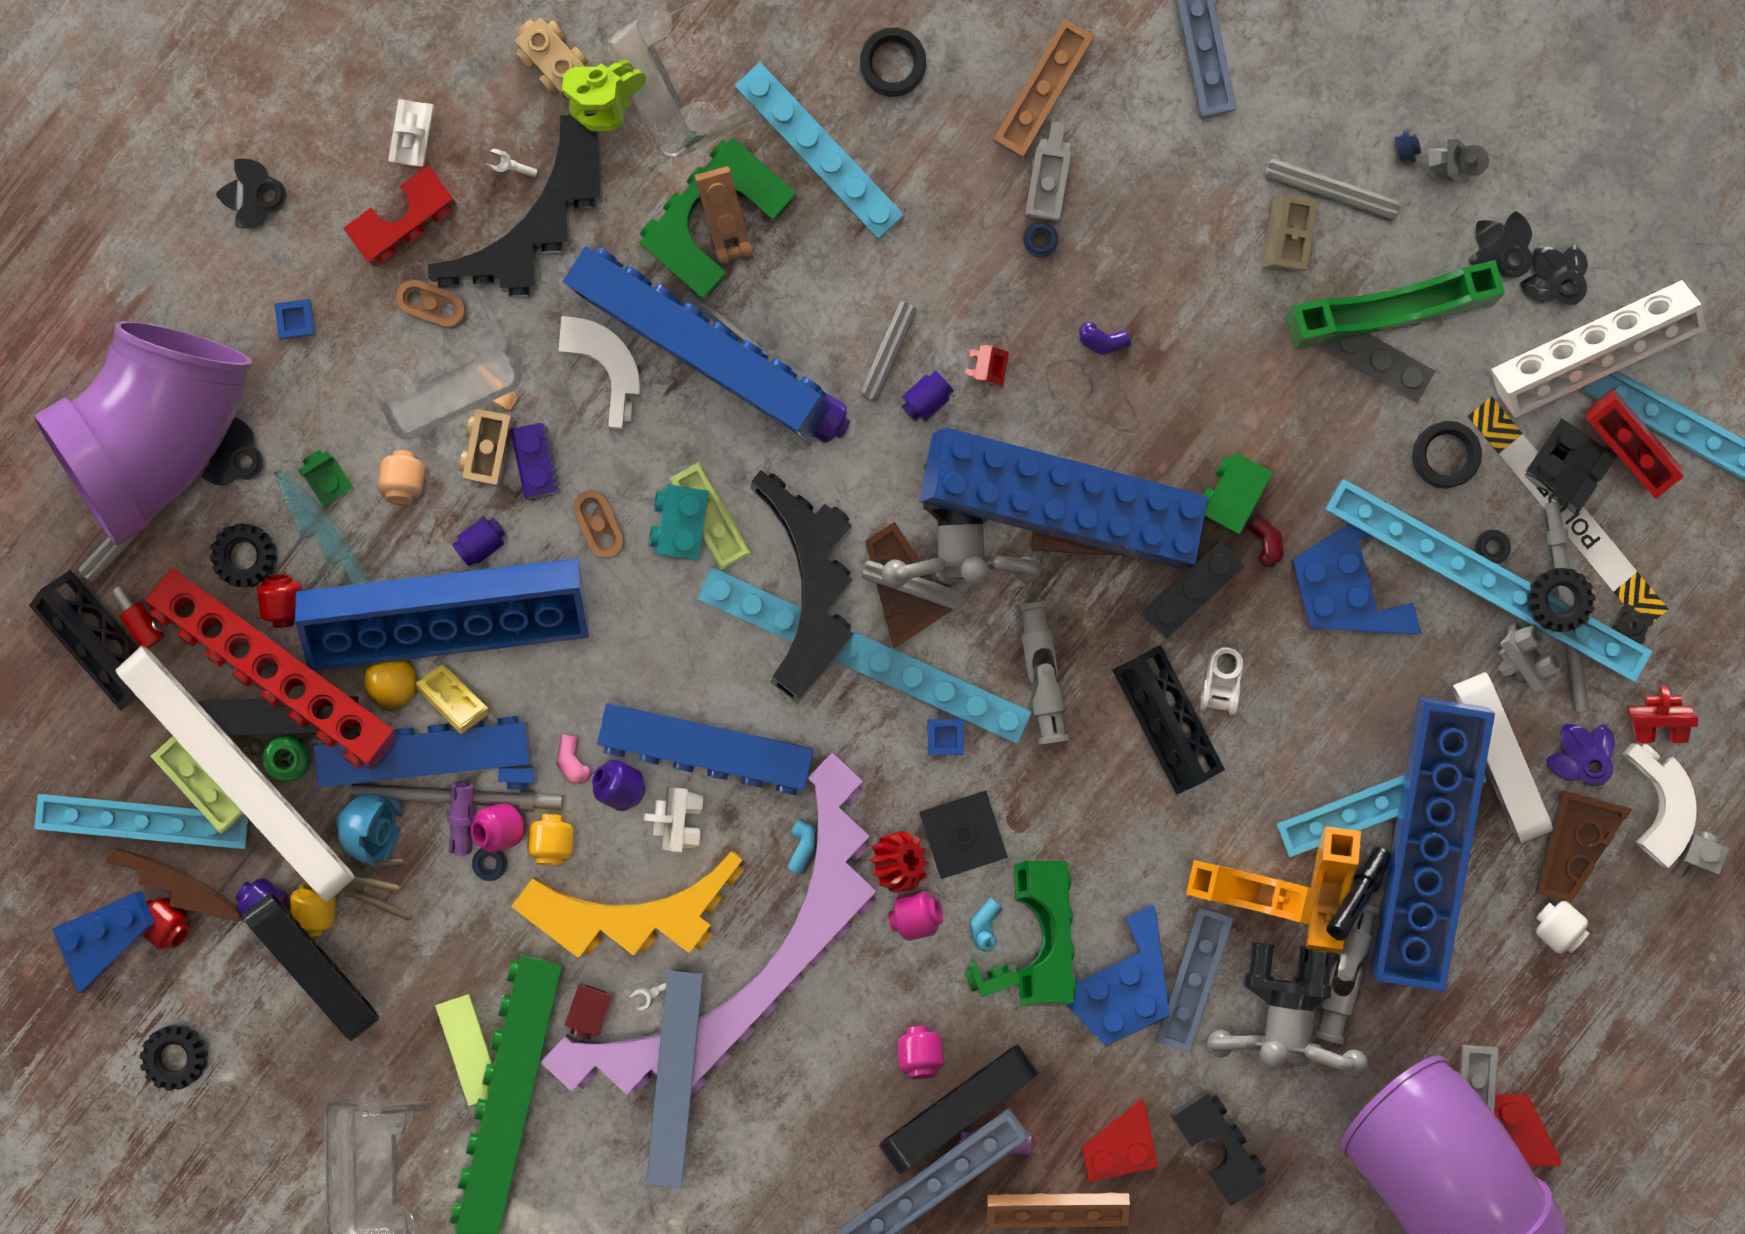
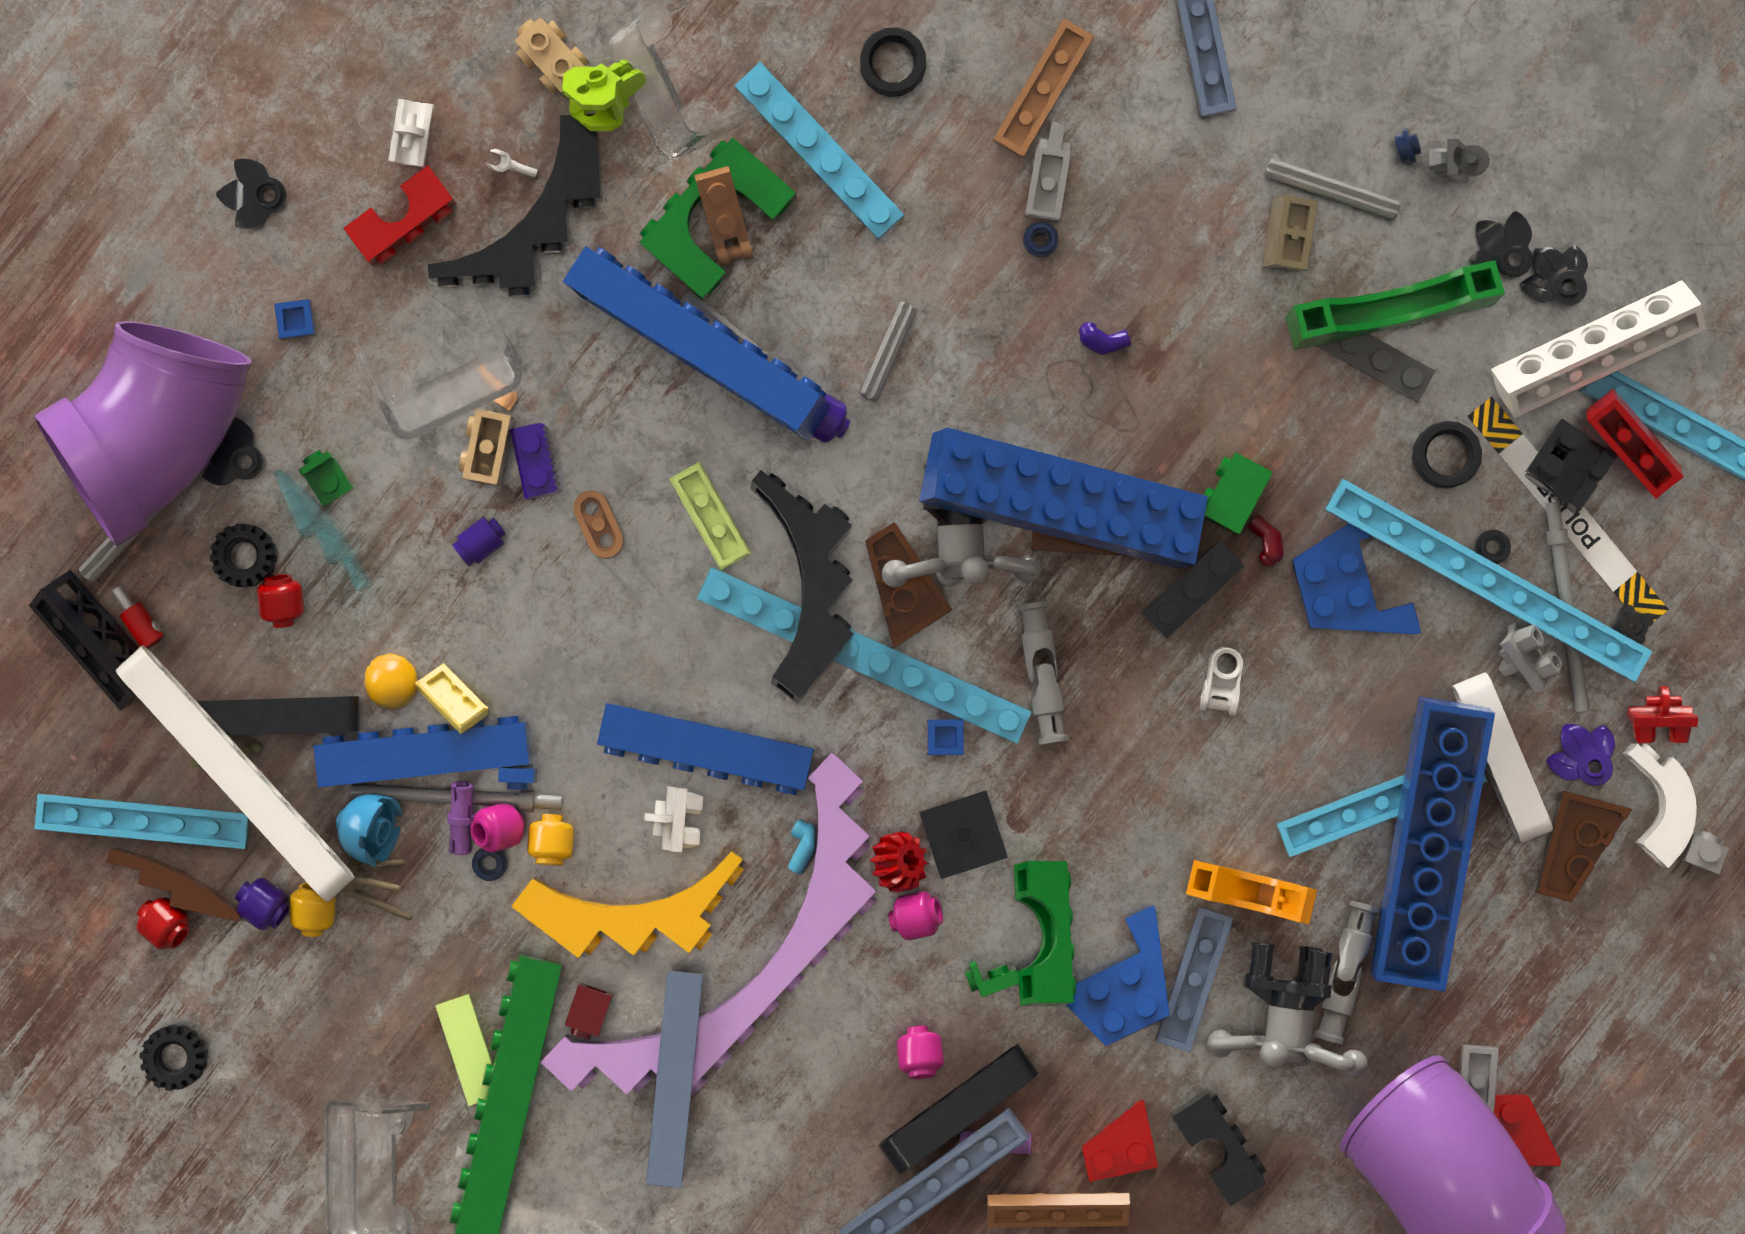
blue wing [52,891,155,994] -> none
red brick [145,568,398,771] -> none
yellowish green tile [151,736,245,835] -> none
black beam [242,892,380,1041] -> none
green head [263,736,312,782] -> none
blue brick [295,558,589,671] -> none
light nougat head [377,450,425,505] -> none
medium nougat plate [396,279,466,328] -> none
bright pink arm [556,734,591,784] -> none
white arch [558,316,642,430] -> none
dark purple head [592,760,645,811] -> none
white hand [630,982,666,1011] -> none
teal bracket [648,484,709,561] -> none
light grey axle [862,561,964,610] -> none
dark purple brick [901,371,954,422] -> none
red tile [965,345,1009,386] -> none
medium azure arm [970,897,1003,952] -> none
black fence [1112,645,1225,795] -> none
light orange arch [1306,826,1361,954] -> none
black pin [1326,847,1391,941] -> none
black tyre [1527,568,1596,632] -> none
white head [1536,901,1590,953] -> none

